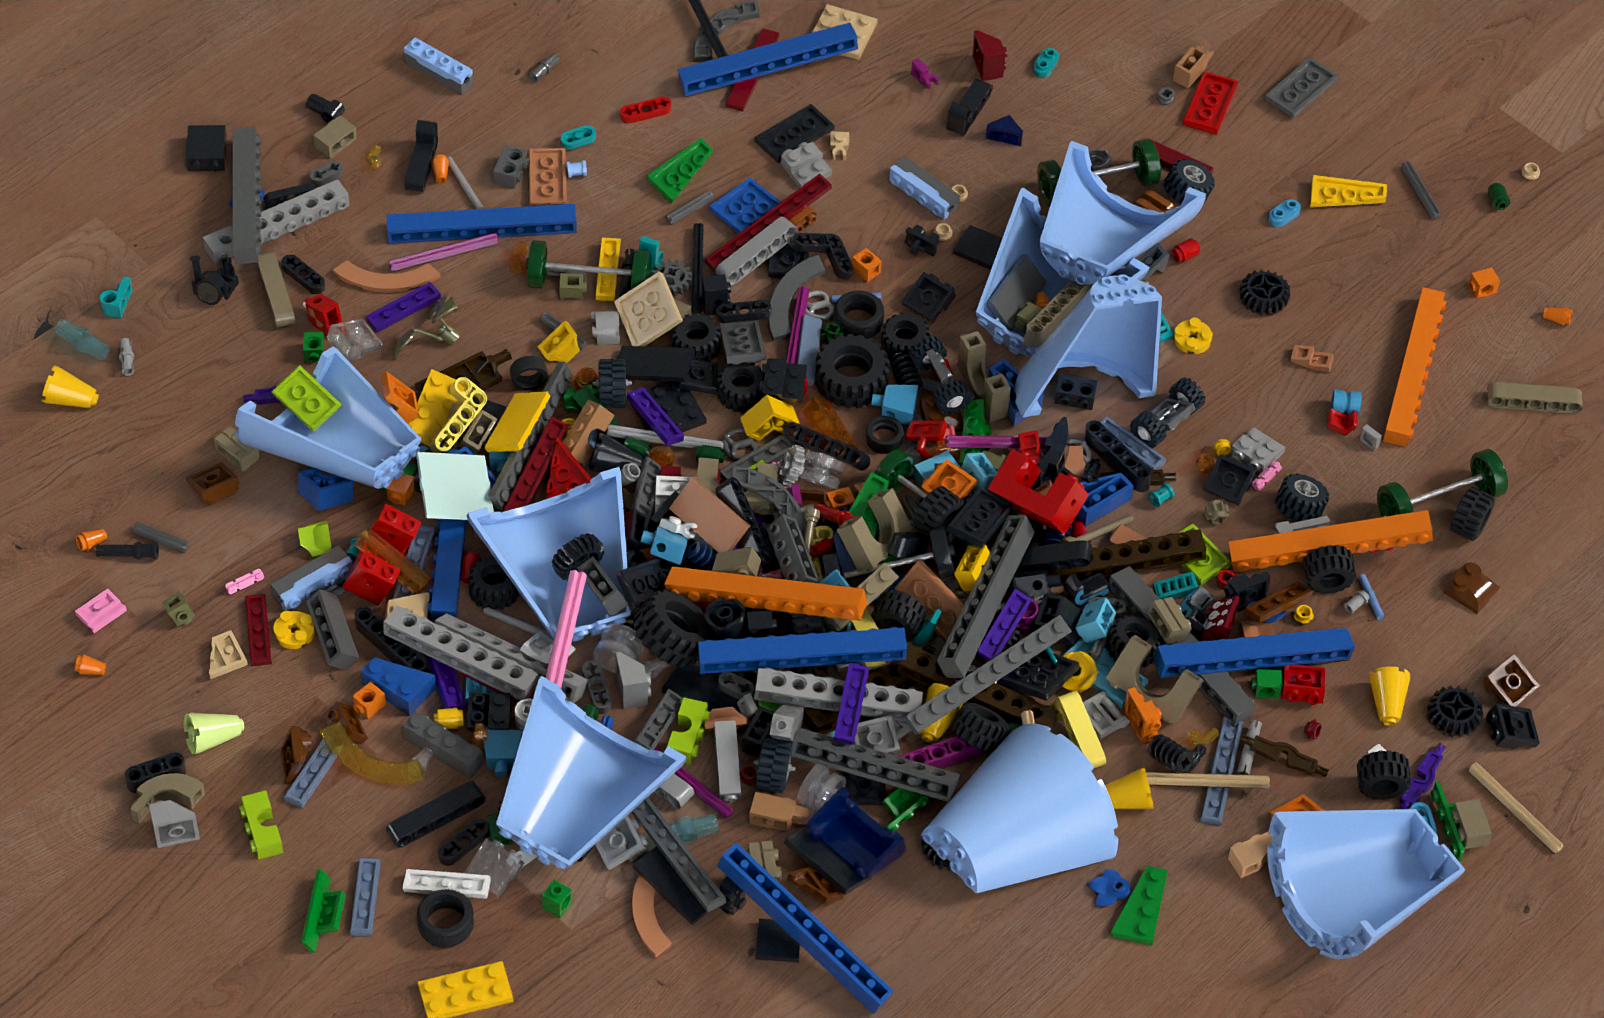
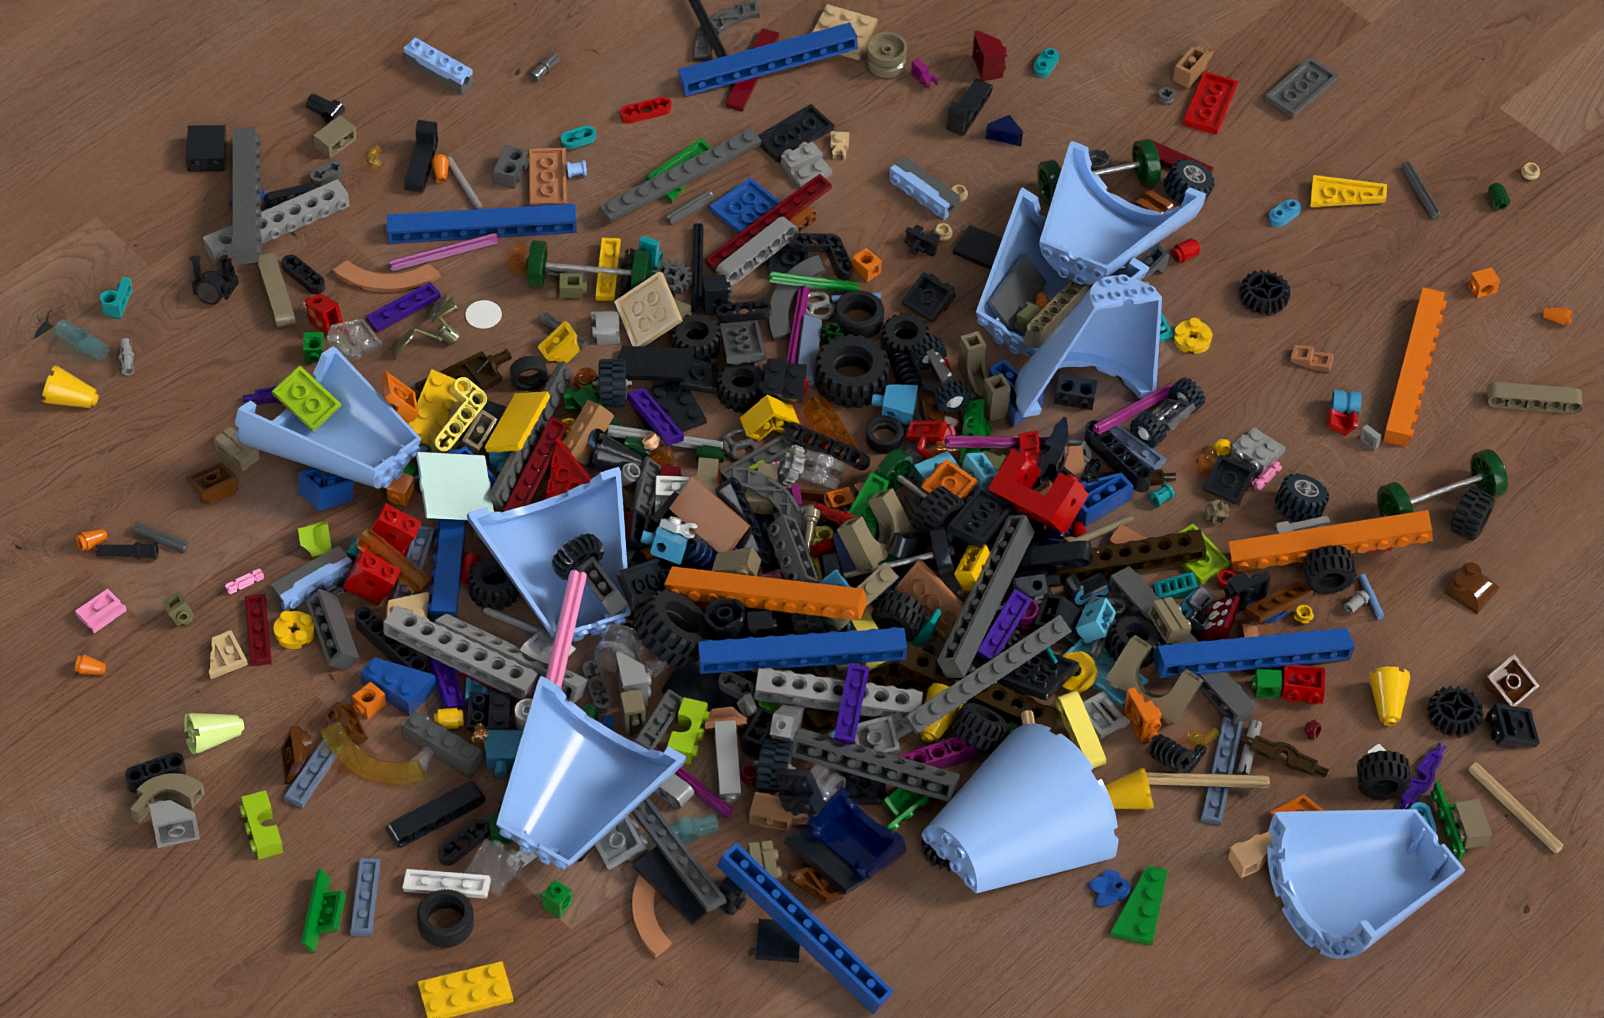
none -> white sticker [465,300,502,329]
none -> dark grey plate [599,128,762,223]
none -> dark tan brick [620,690,646,736]
none -> light nougat plate [642,433,660,450]
none -> green axle [769,271,860,292]
none -> black plate [775,768,826,818]
none -> dark tan wheel [866,32,907,78]
none -> magenta axle [1093,383,1173,435]

